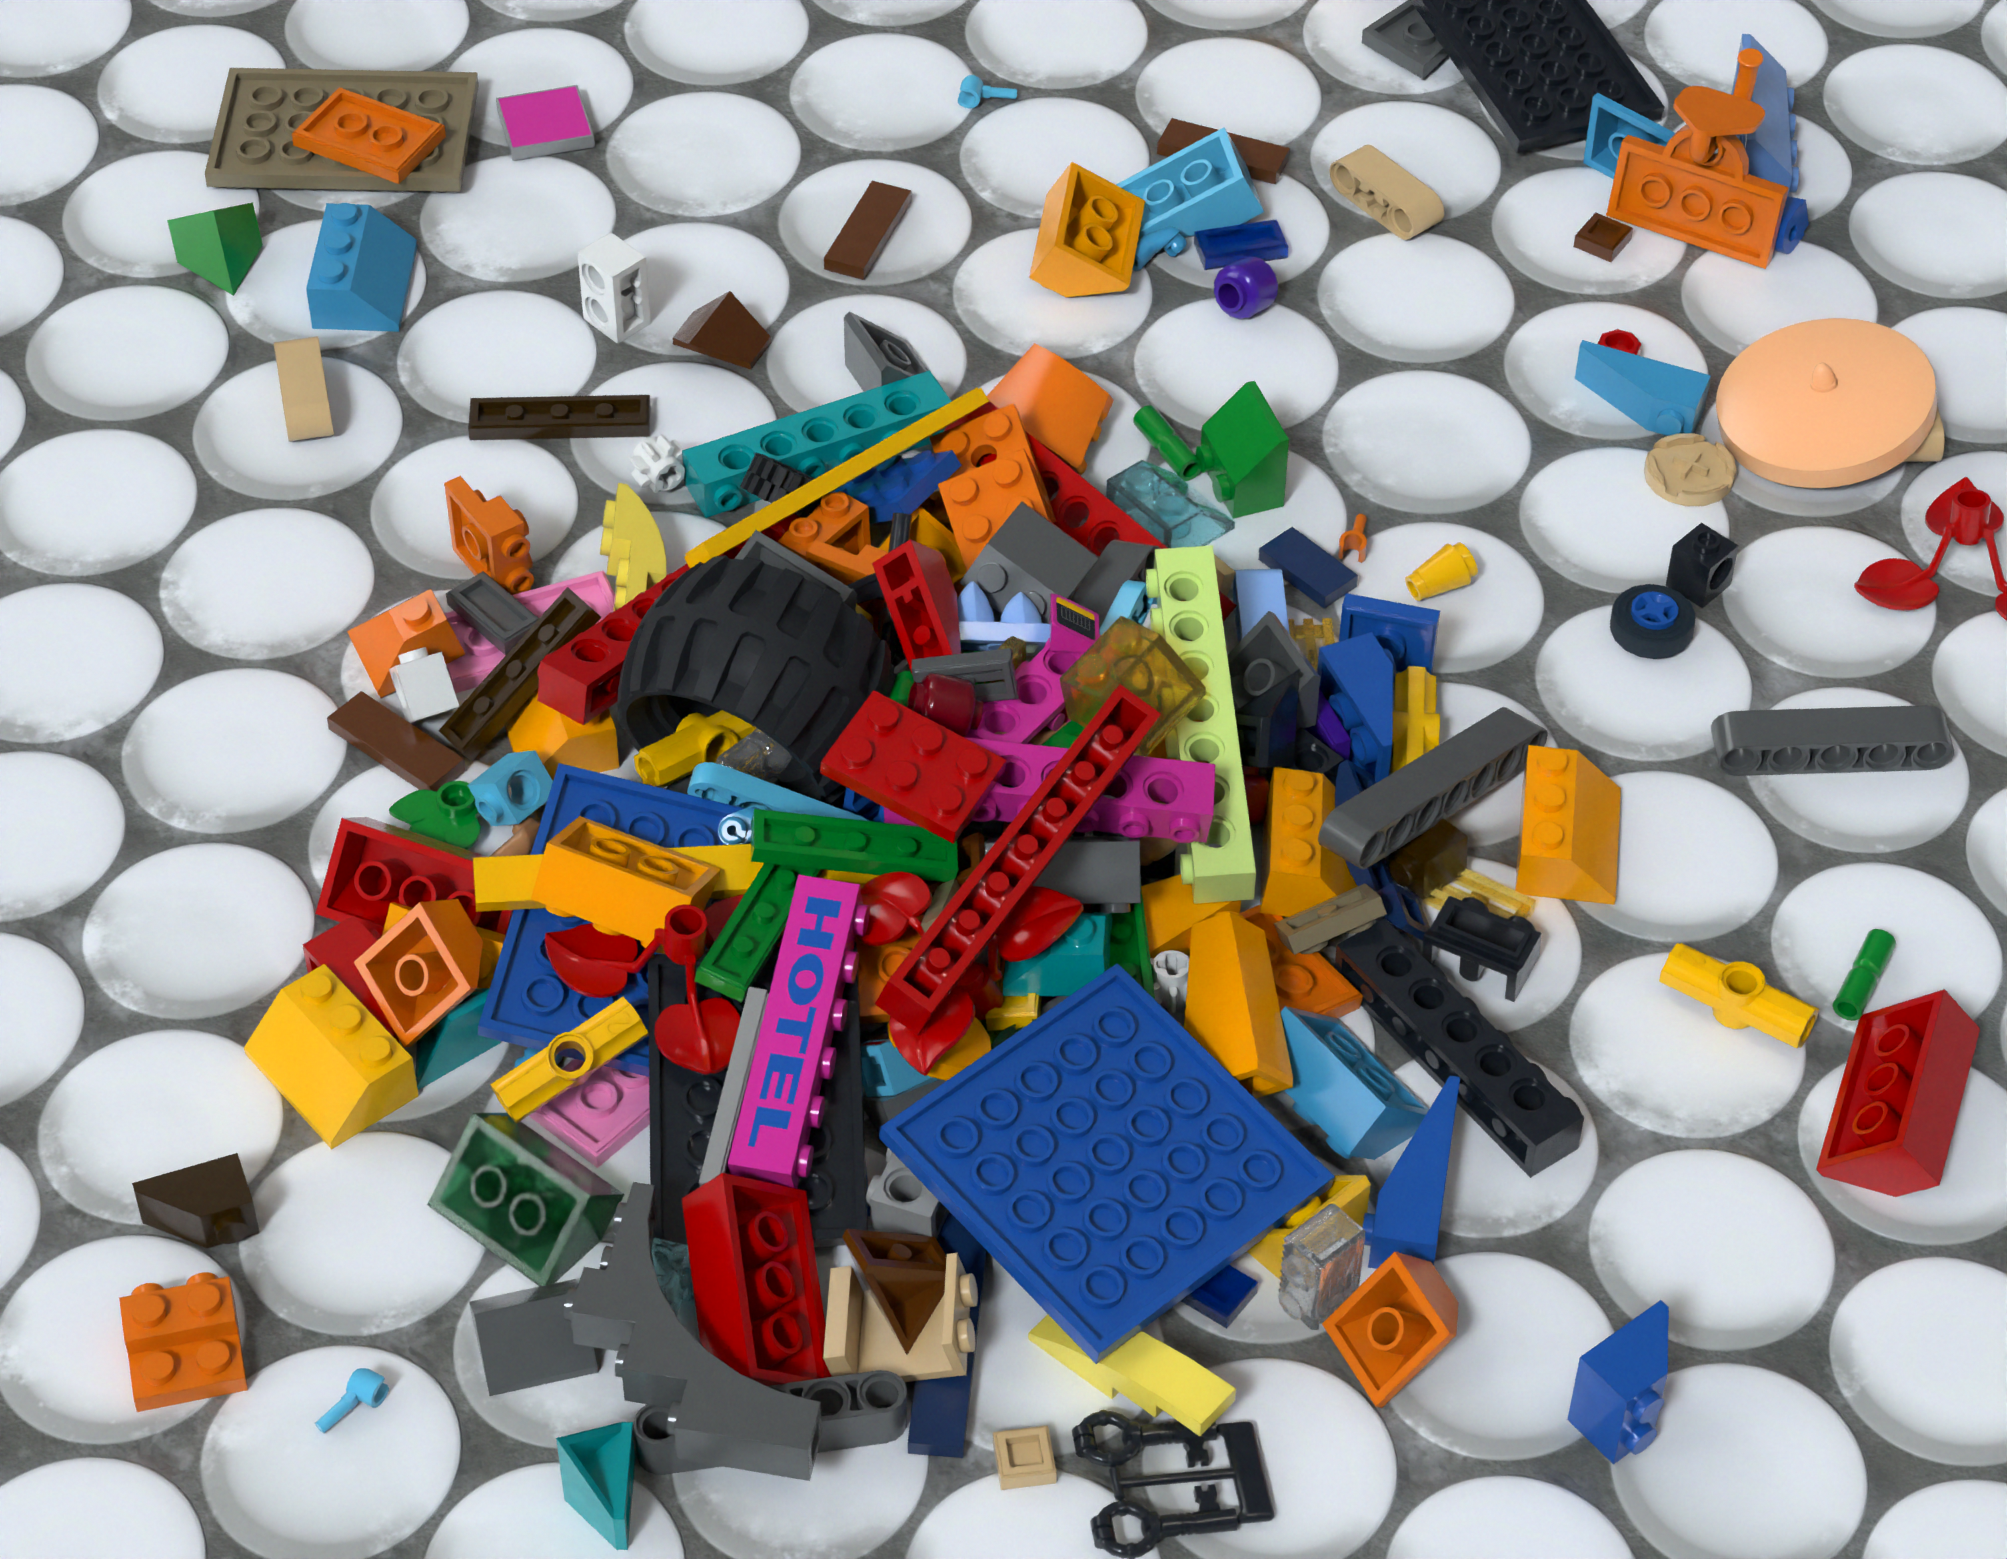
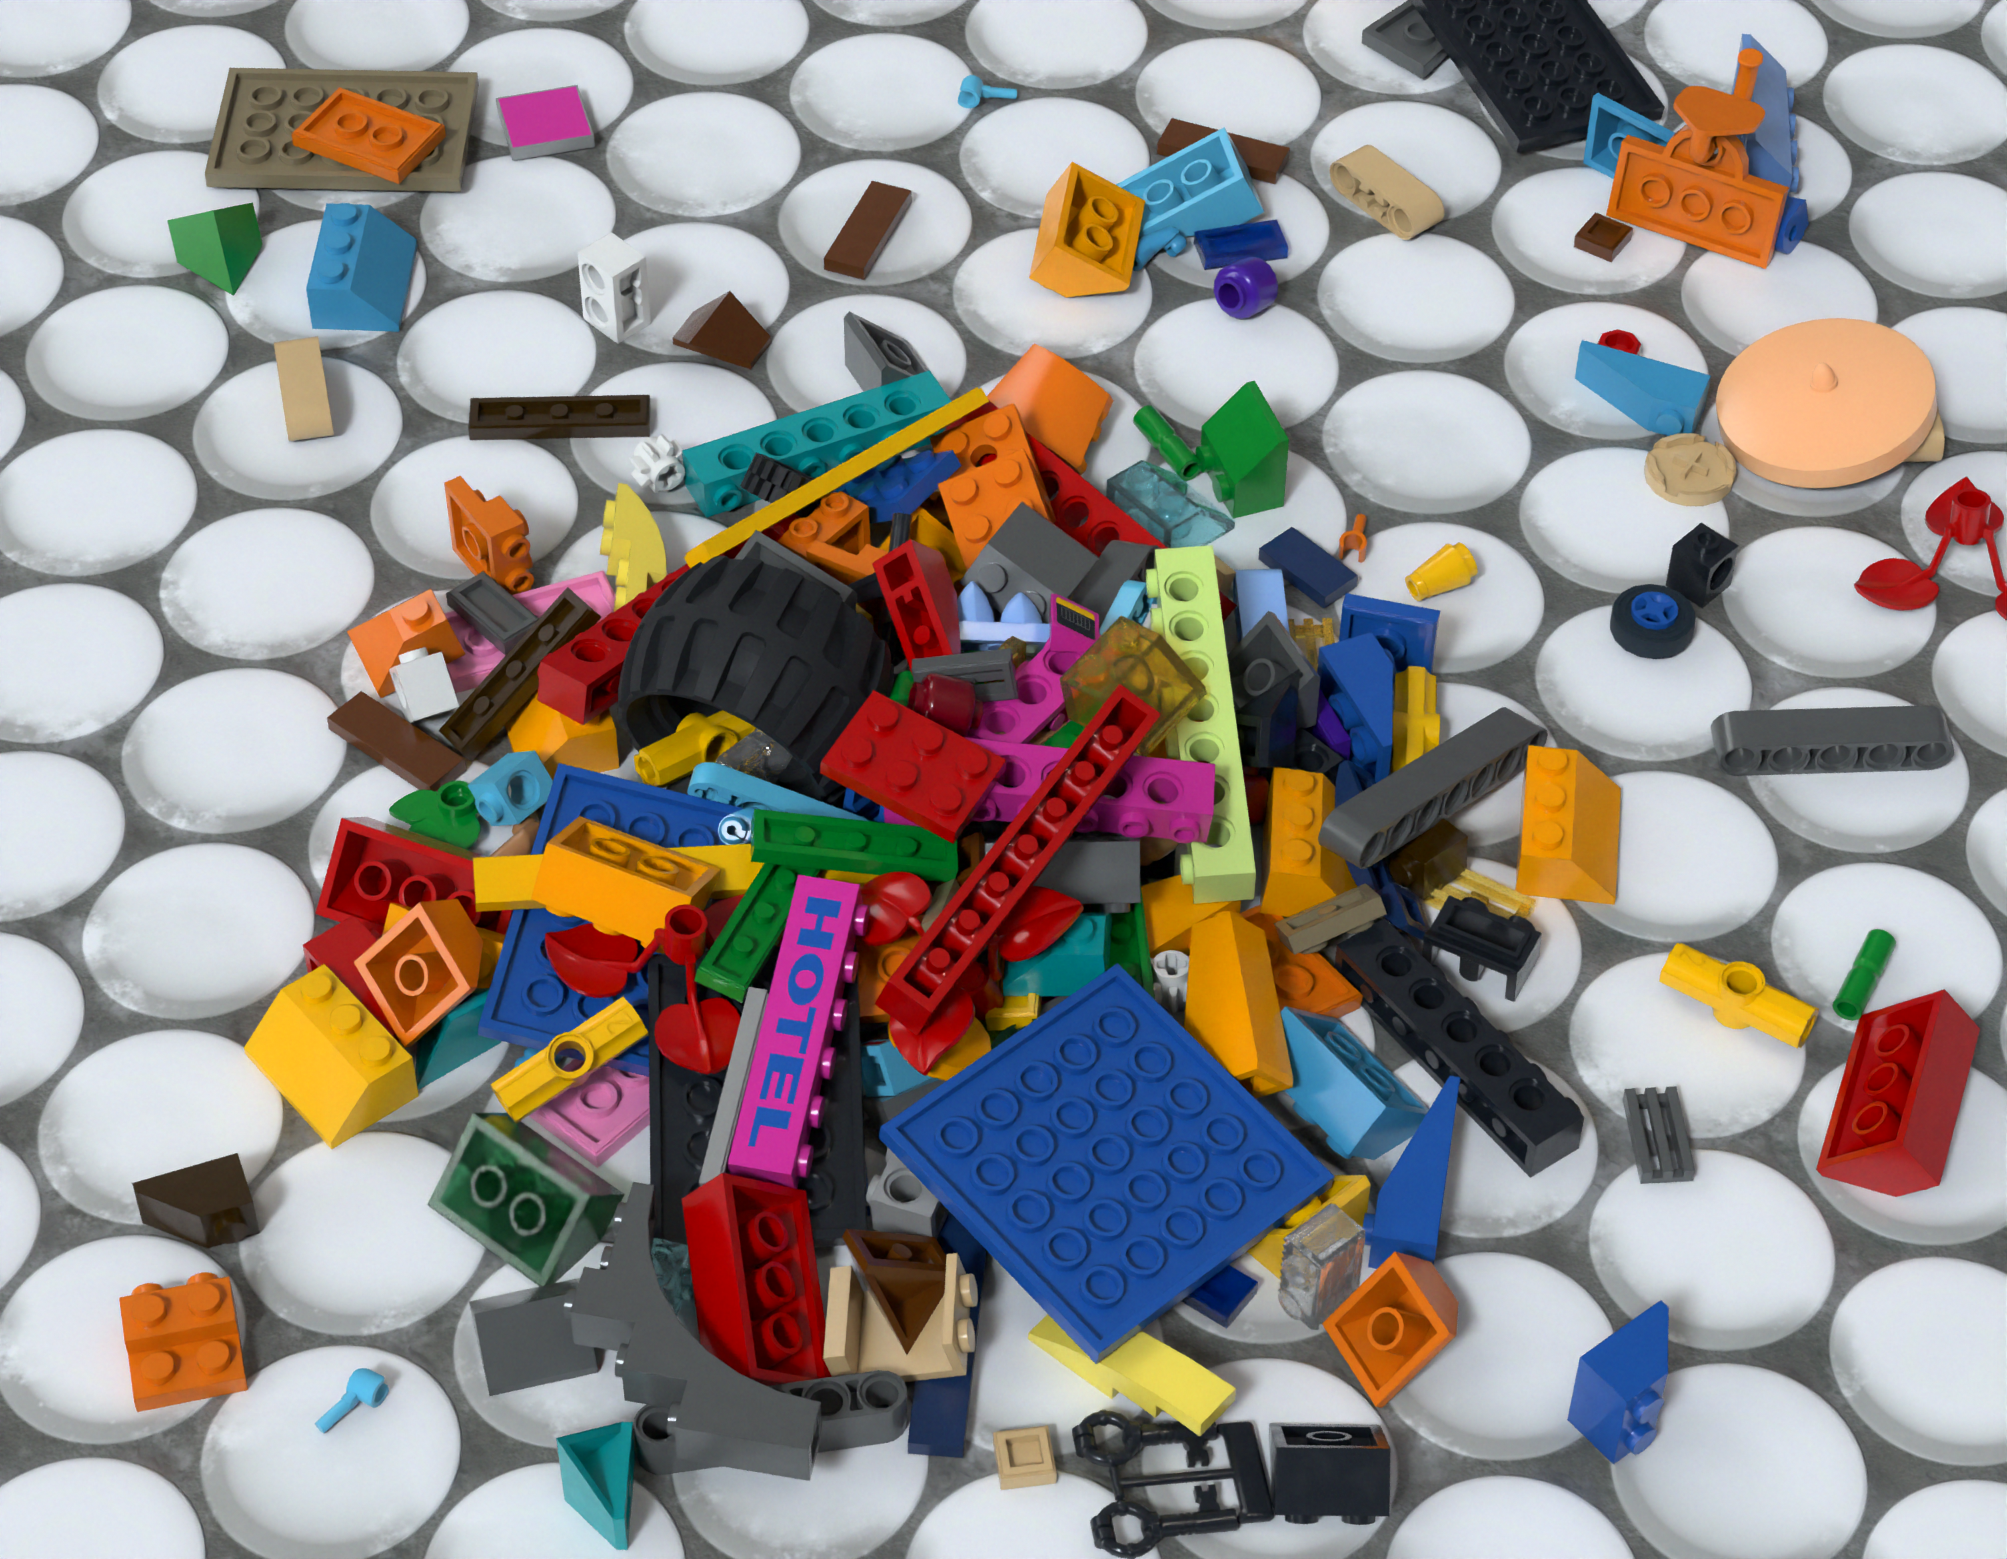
none -> black slope [1269,1424,1391,1525]
none -> dark grey tile [1623,1086,1695,1184]

